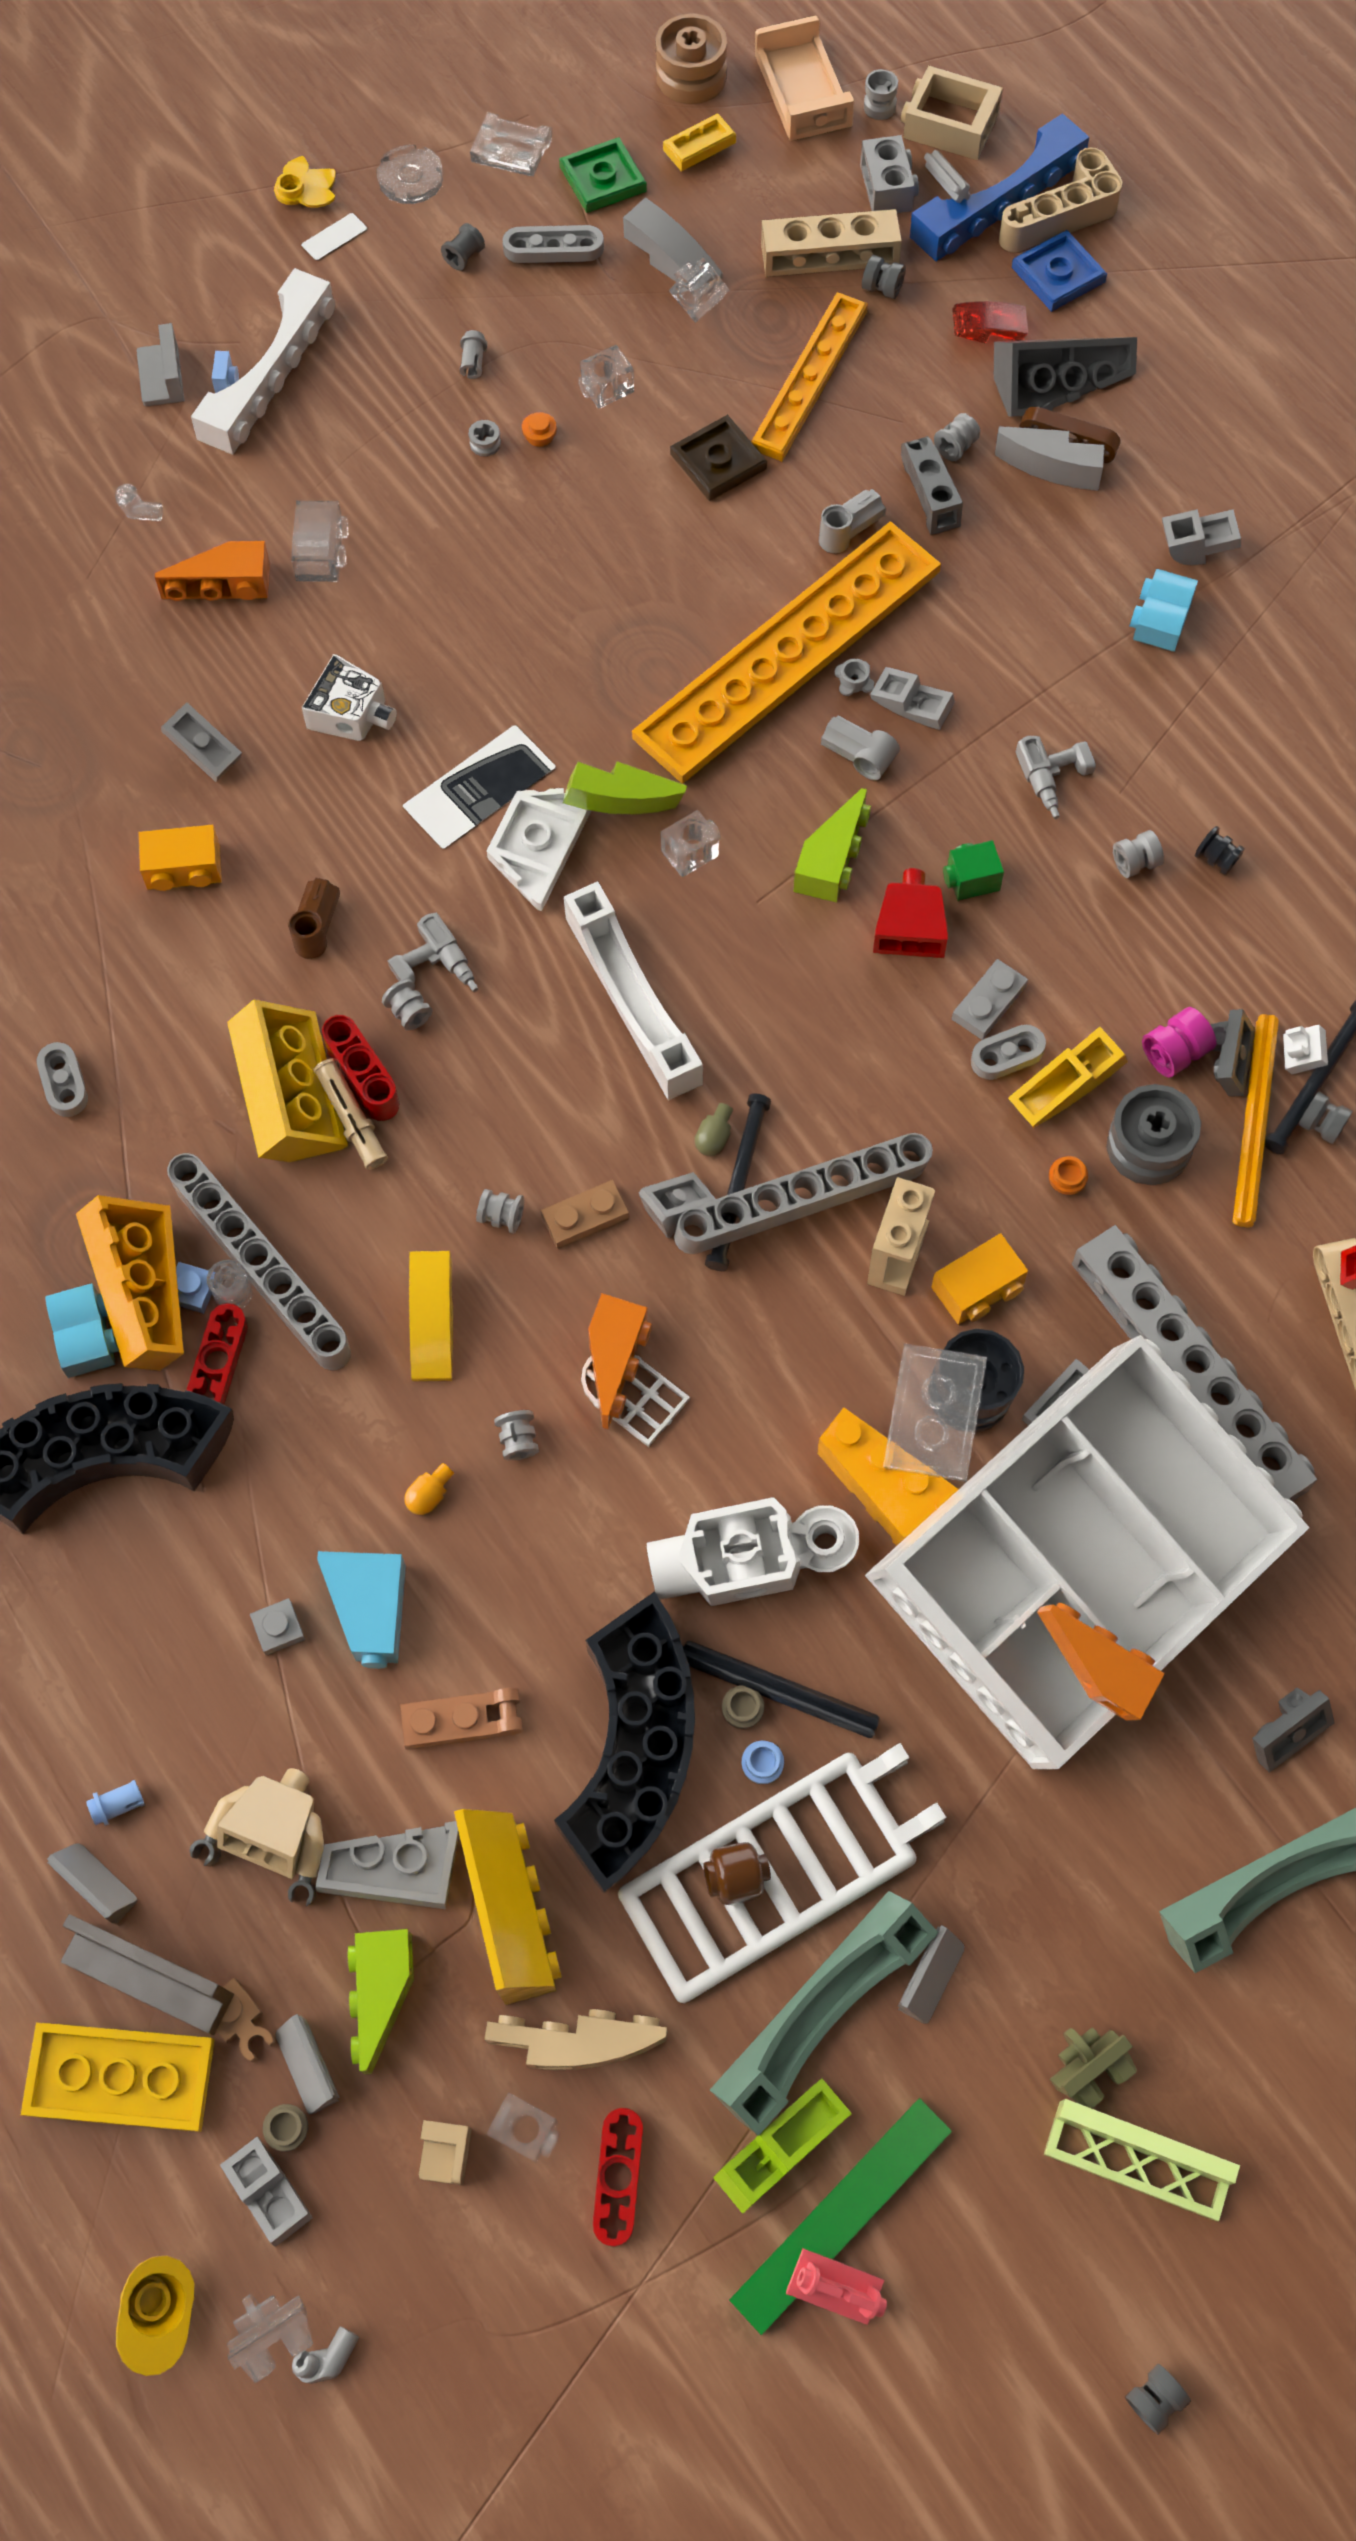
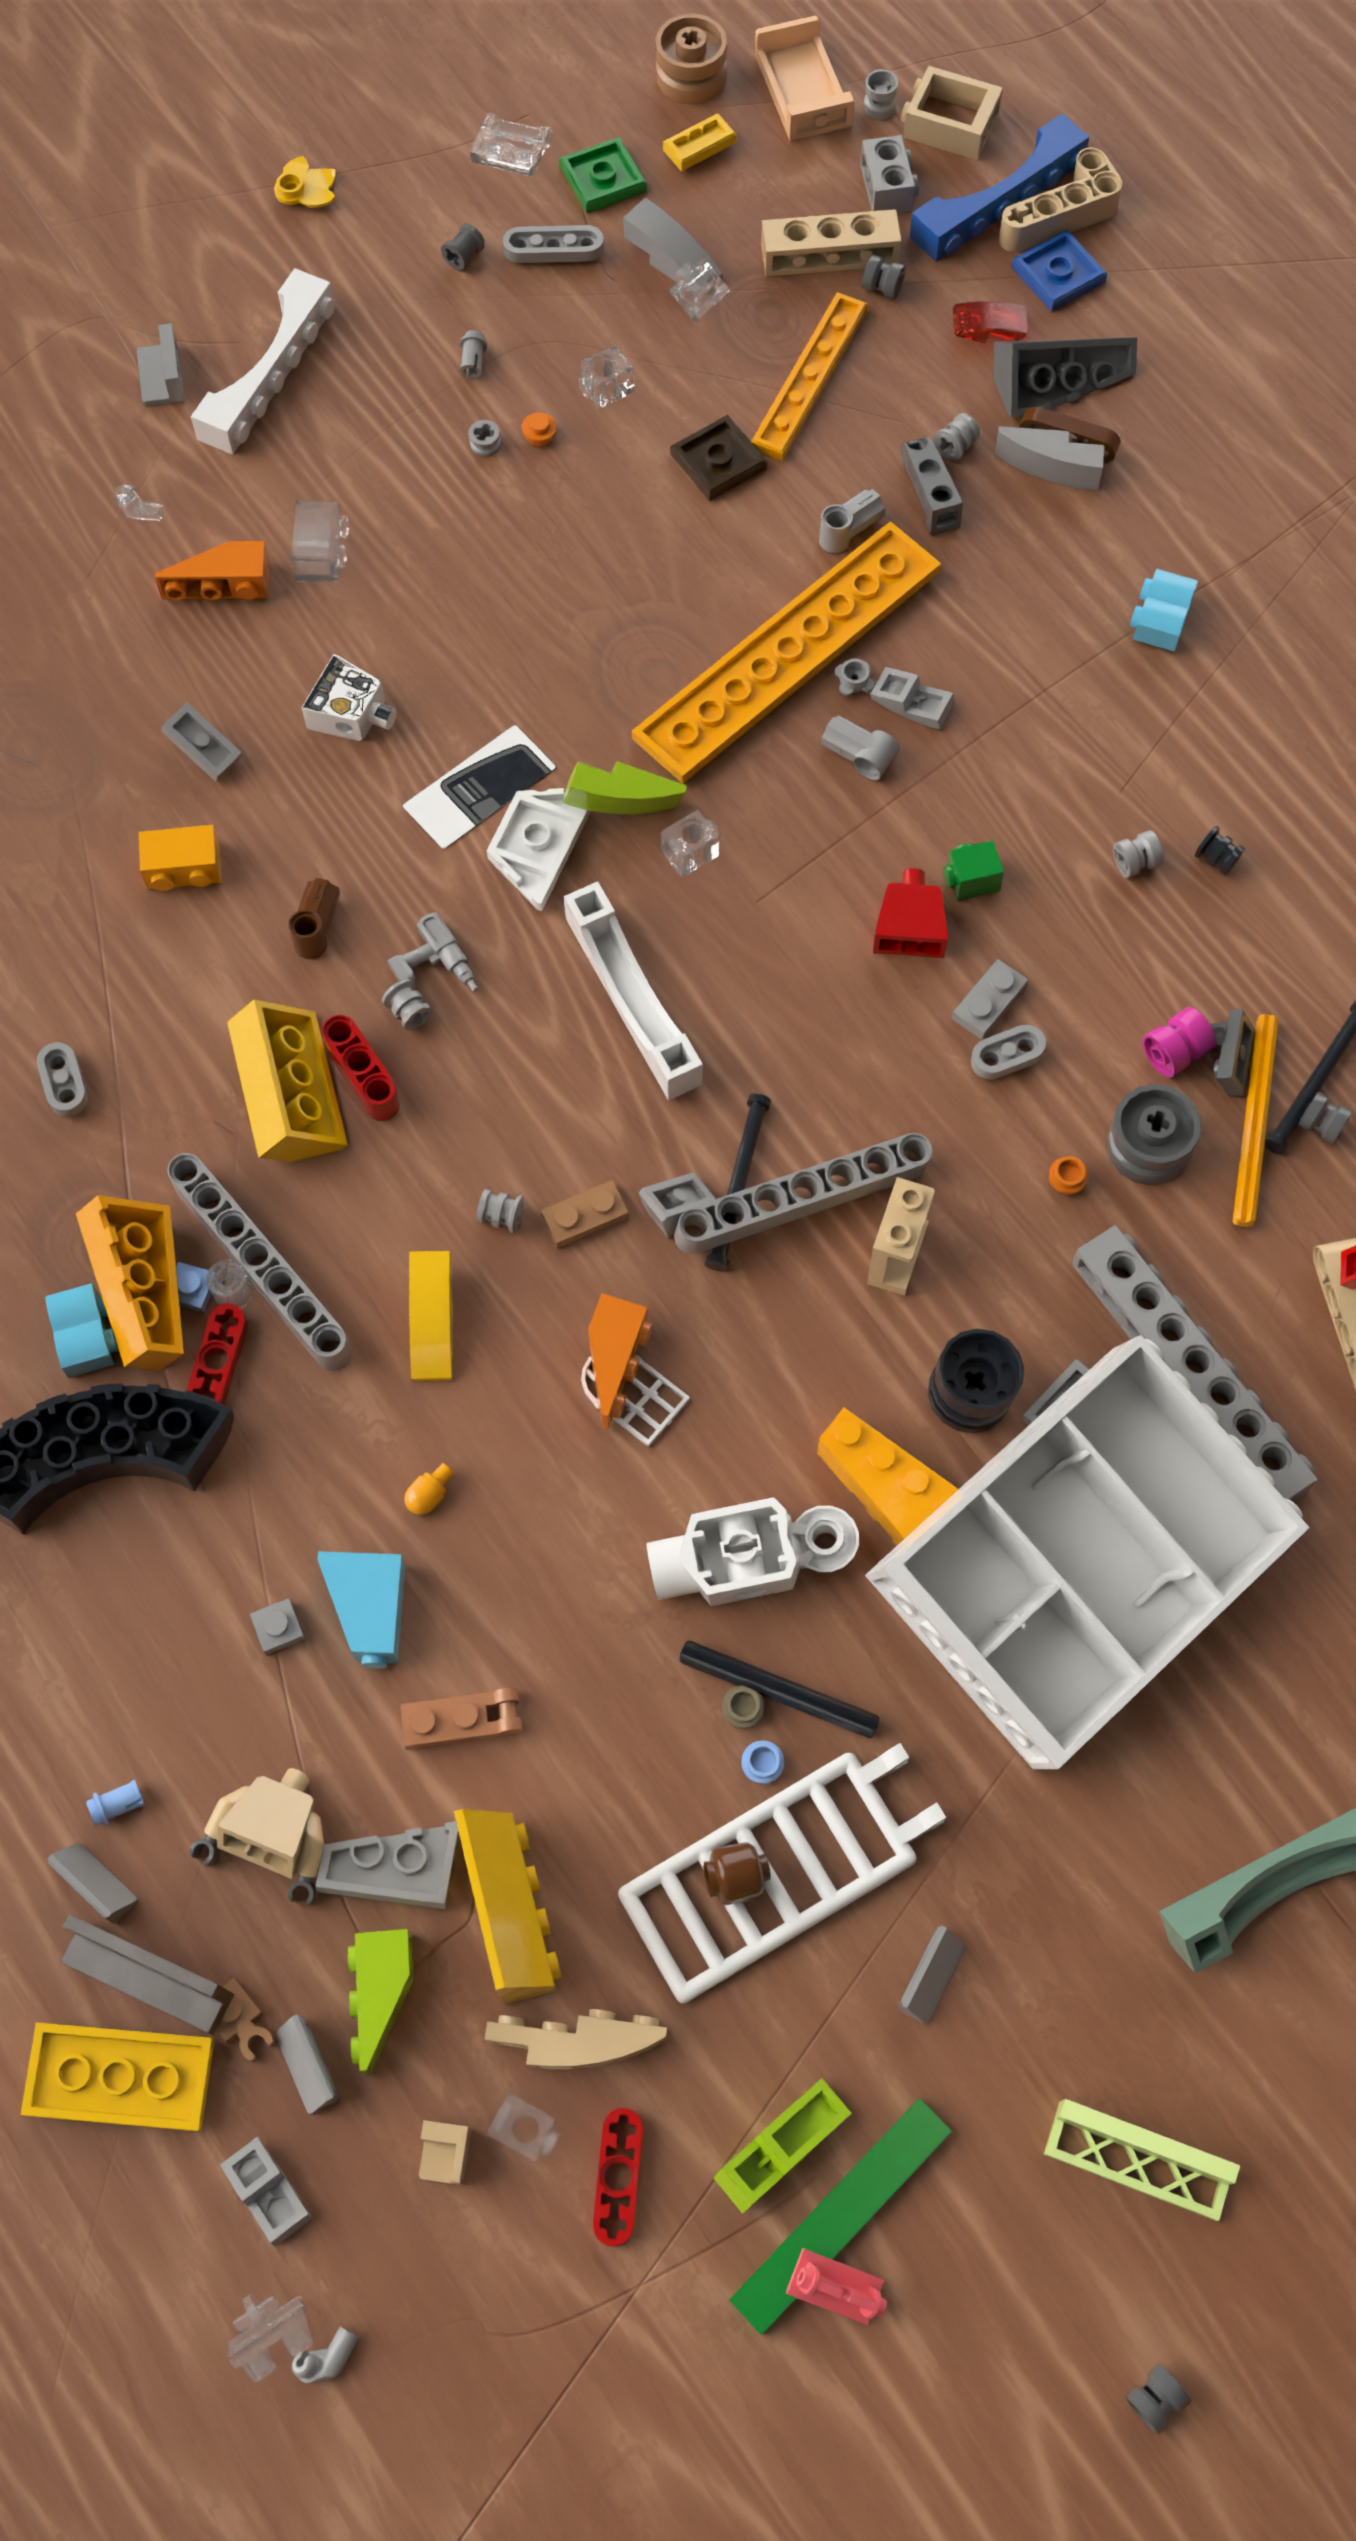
yellow piece [116,2255,195,2376] -> none
light blue plate [212,351,239,393] -> none
dark tan plate [263,2104,308,2151] -> none
white sticker [301,213,367,260] -> none
tan pin [313,1058,388,1170] -> none
clear tile [376,144,444,204] -> none
light grey bush [494,1410,539,1460] -> none
black brick [554,1591,695,1893] -> none
olive cylinder [695,1103,733,1156] -> none
sand green arch [710,1891,939,2136] -> none
lime slope [793,788,871,903] -> none
clear tile [883,1343,987,1482] -> none
light grey axle [924,149,971,203] -> none
light orange brick [931,1233,1028,1325] -> none
yellow slope [1008,1027,1128,1128] -> none
light grey piece [1015,736,1096,819] -> none
orange slope [1037,1603,1165,1721] -> none
olive hips [1049,2027,1137,2109] -> none
light grey brick [1162,509,1241,565] -> none
dark grey hinge [1252,1688,1335,1773] -> none
white tile [1283,1025,1328,1074] -> none

